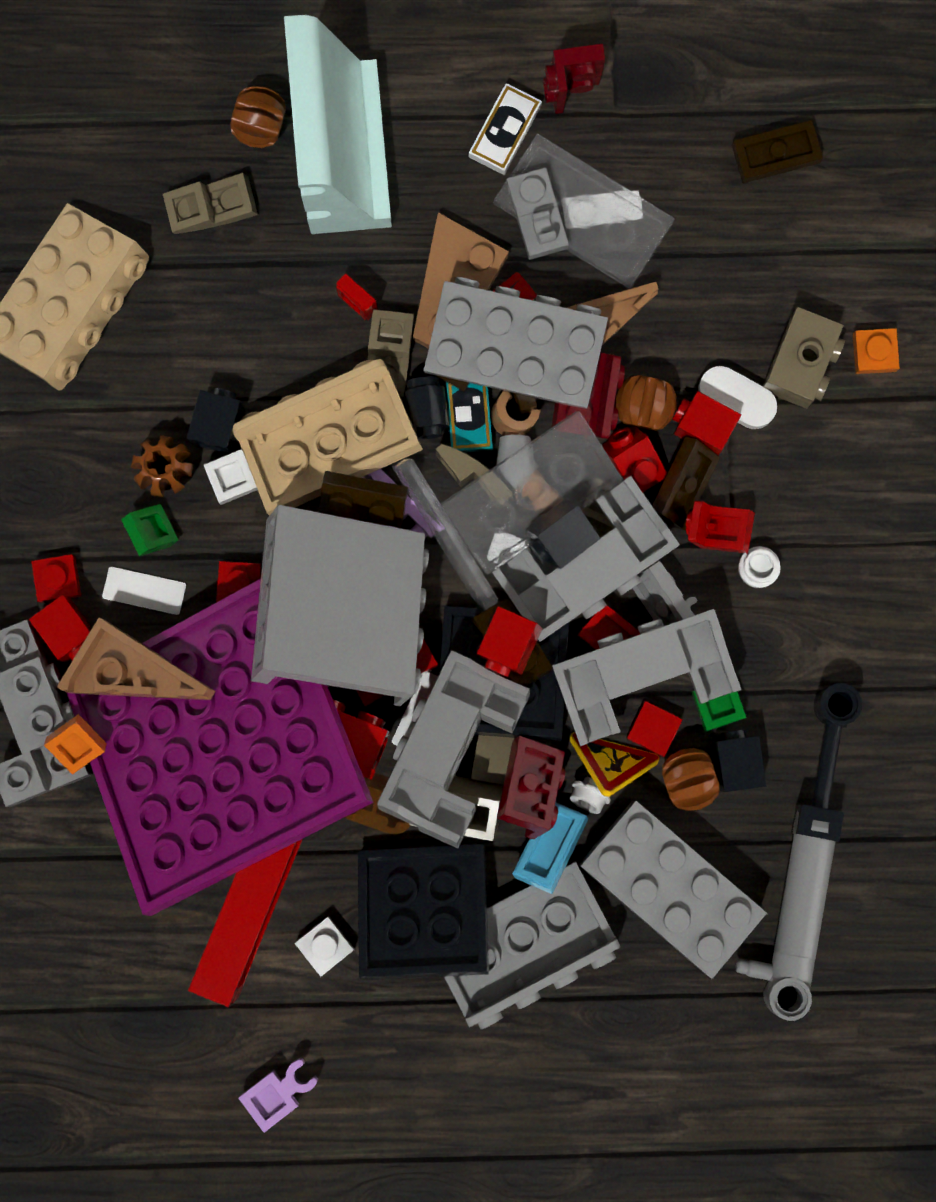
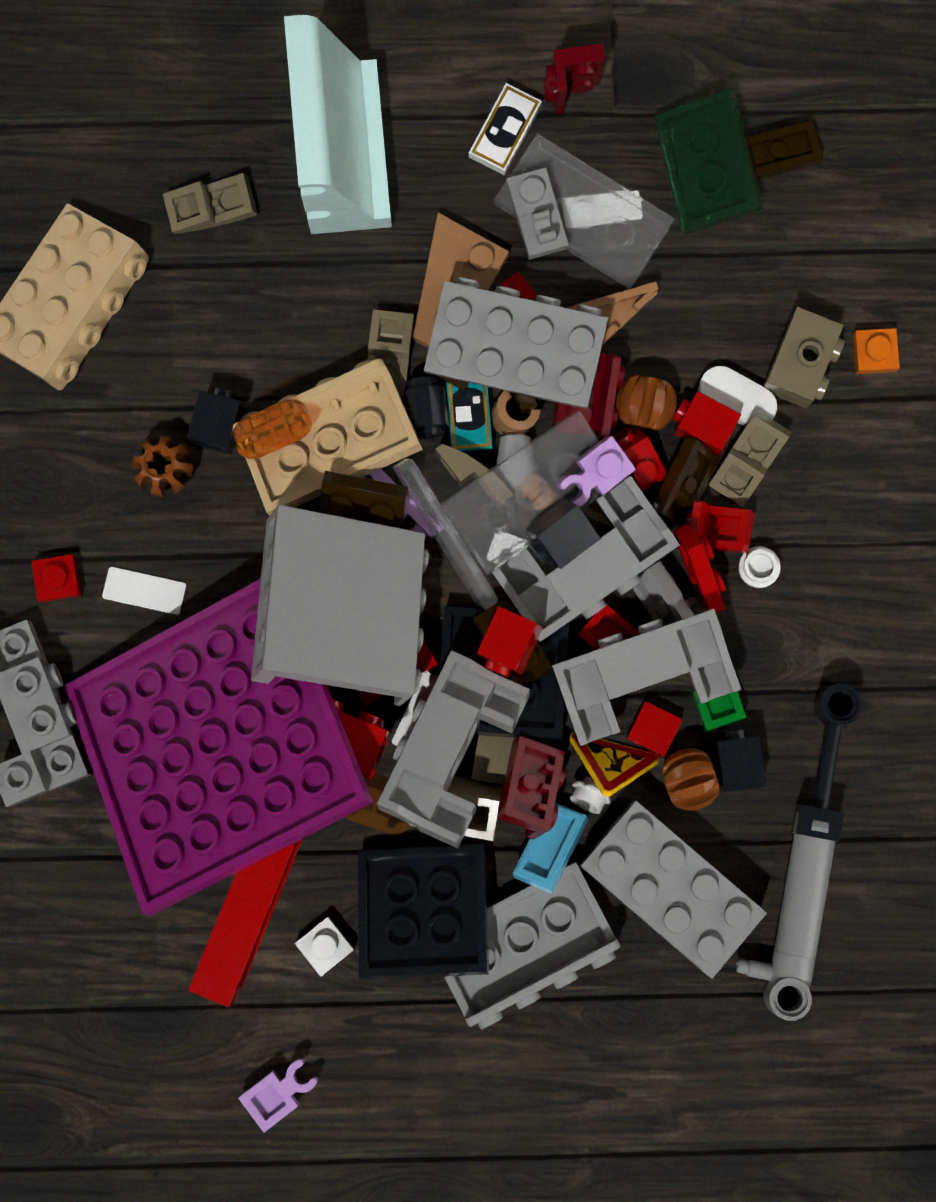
red brick [29,595,92,663] -> none
orange plate [44,714,107,775] -> none
medium nougat wing [57,617,216,700] -> none
green plate [121,504,179,556] -> none
white plate [204,449,258,505] -> none
red plate [216,561,262,603] -> none
dark orange piece [230,85,286,148] -> none
red tile [336,273,378,320] -> none
none -> clear orange beam [233,399,312,459]
none -> lavender plate [556,435,636,506]
none -> clear green plate [654,89,763,235]
none -> red plate [672,524,726,613]
none -> dark tan slope [709,410,791,507]

